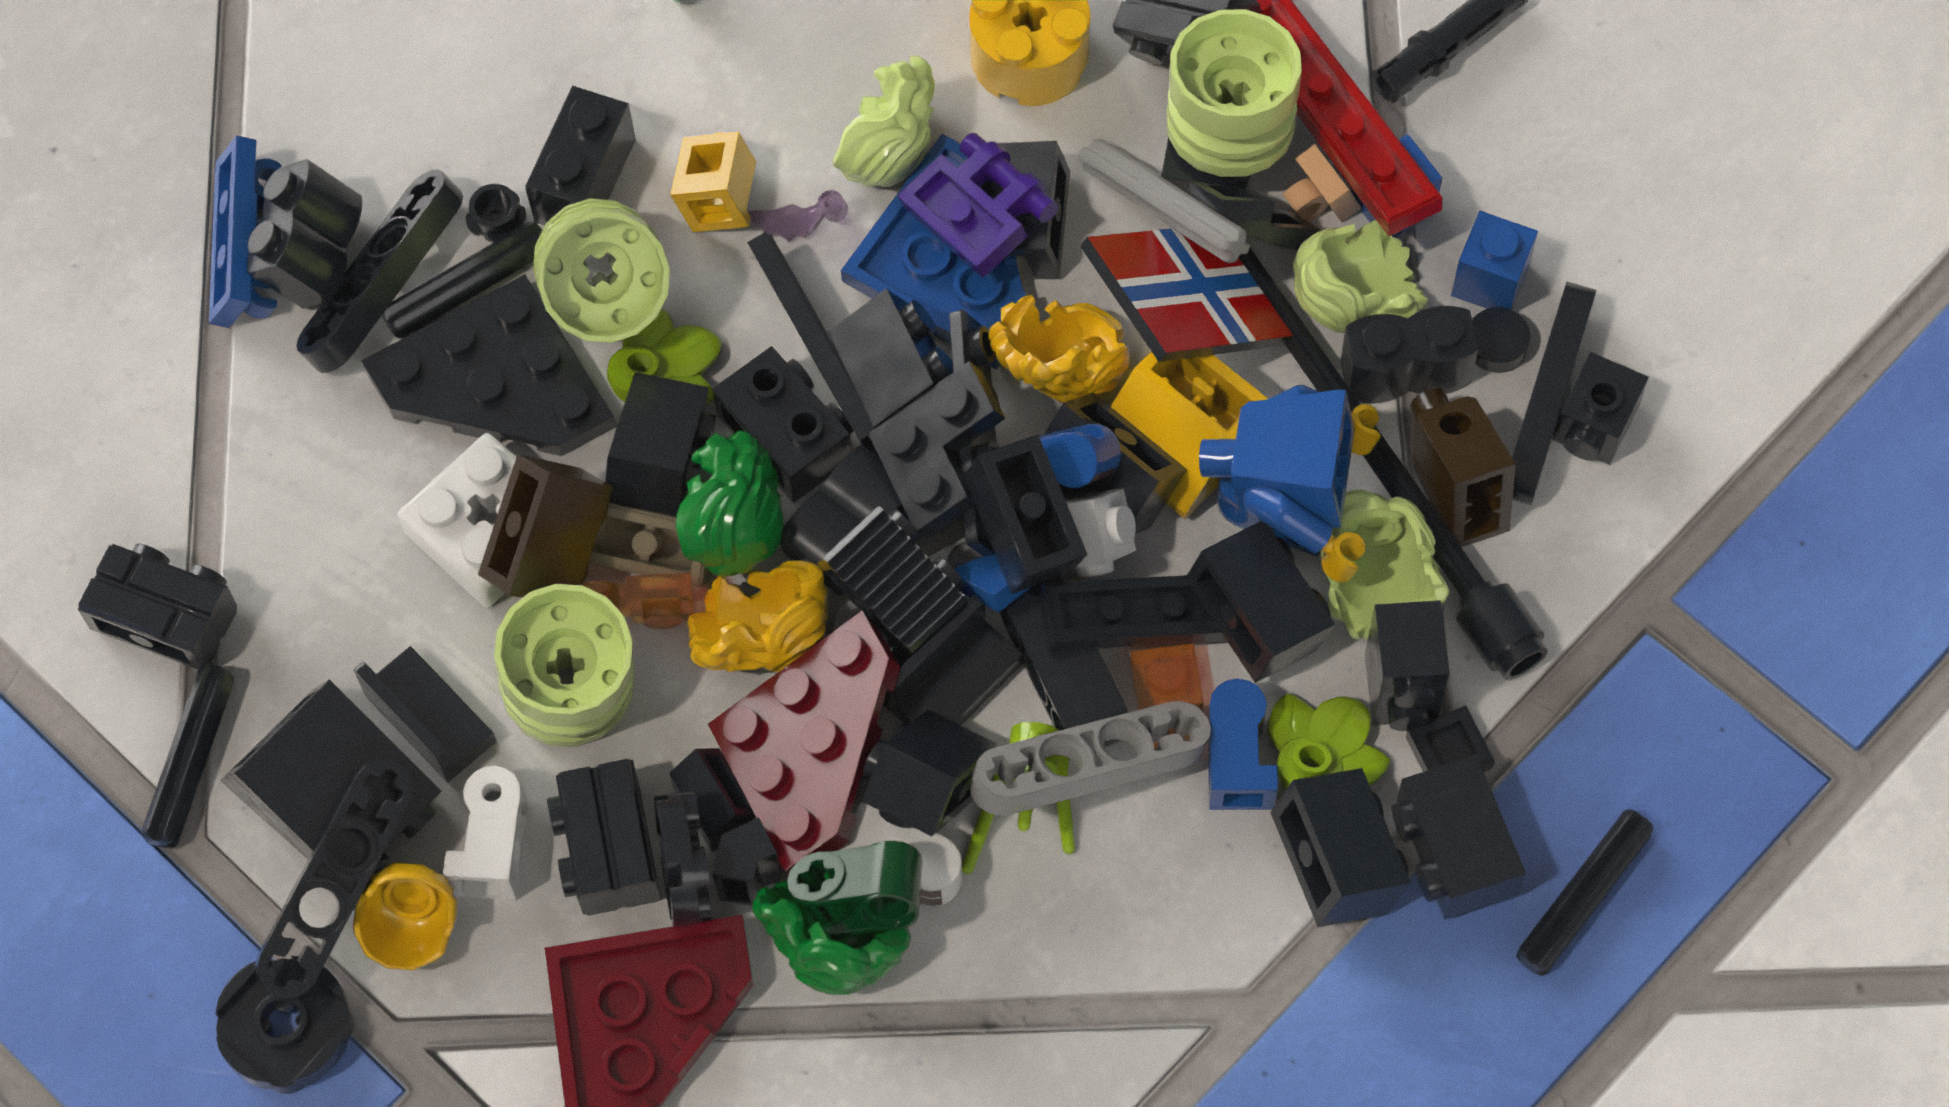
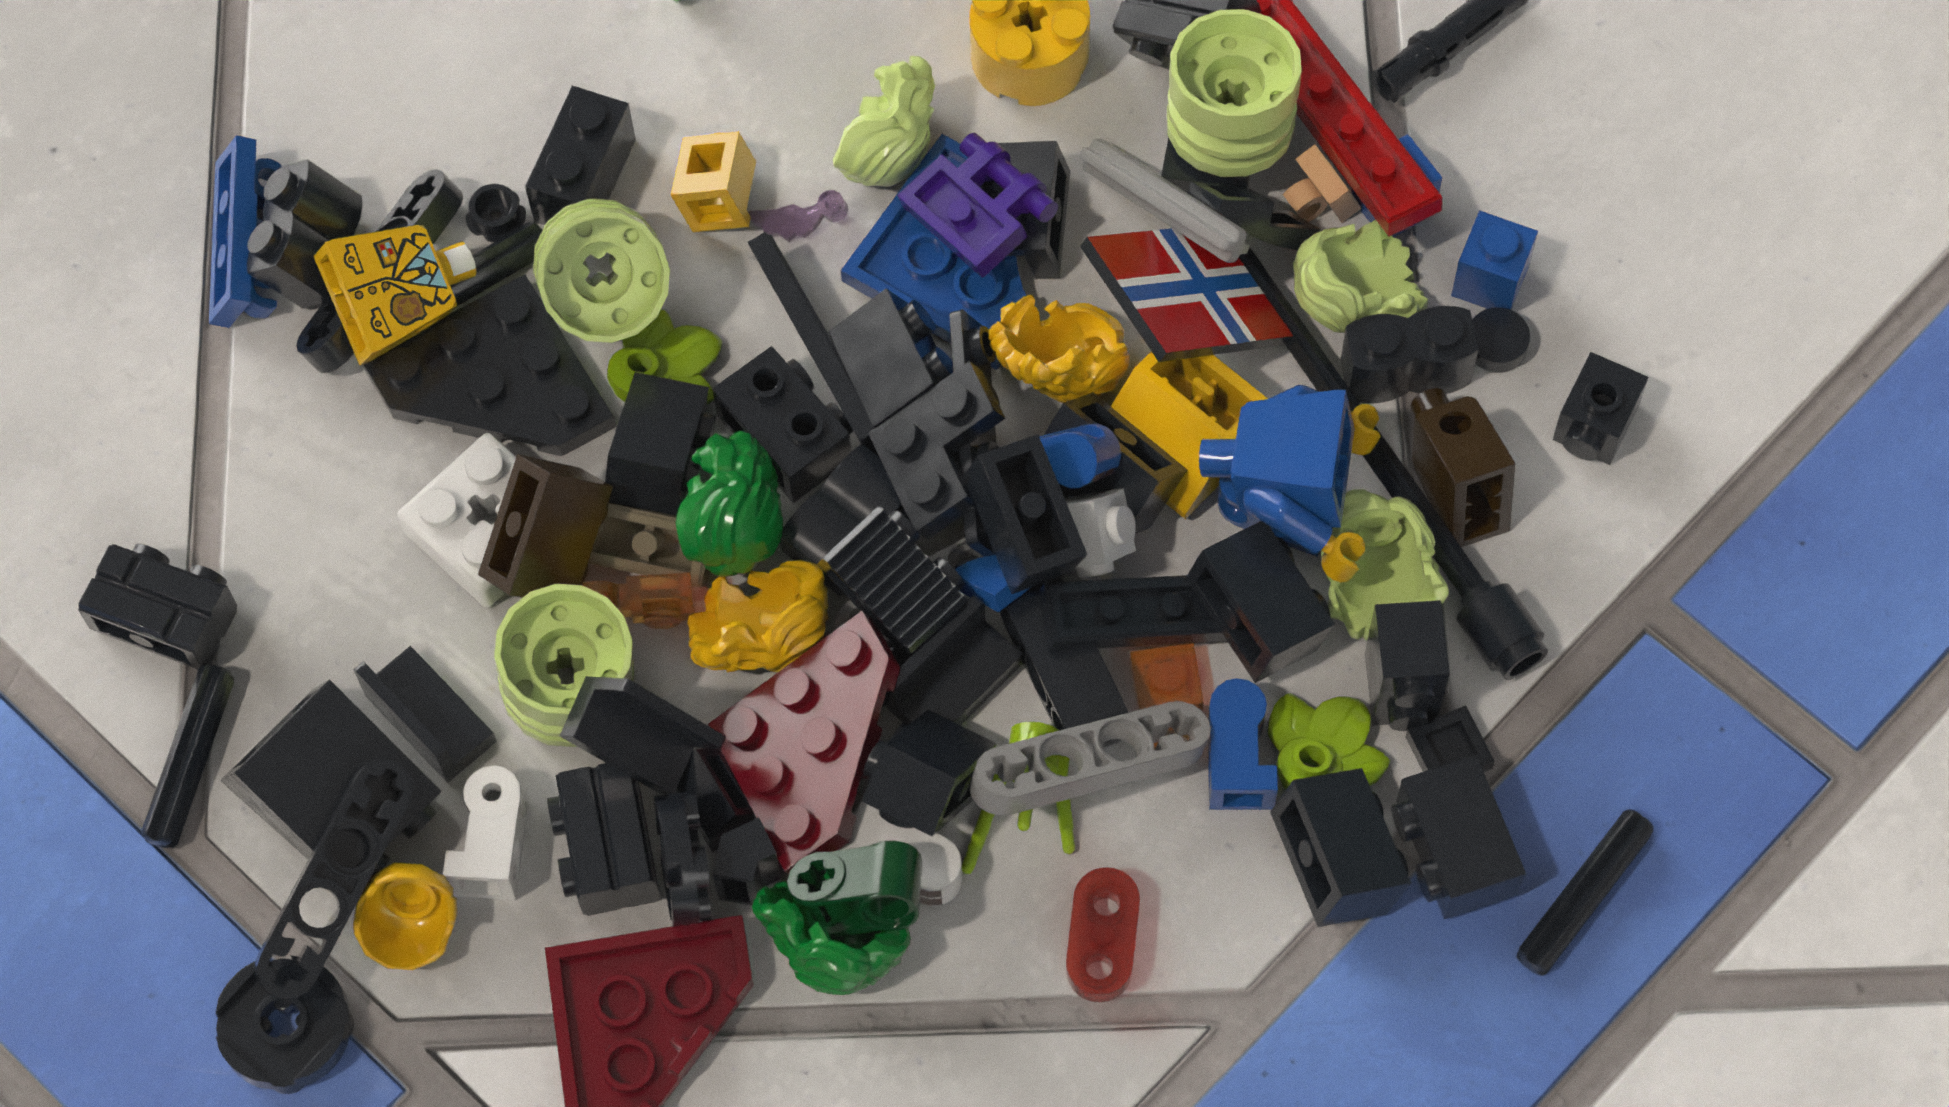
black beam [1512,281,1597,505] -> none
none -> yellow torso [314,225,476,366]
none -> black panel [559,676,726,794]
none -> clear red plate [1066,867,1140,1002]

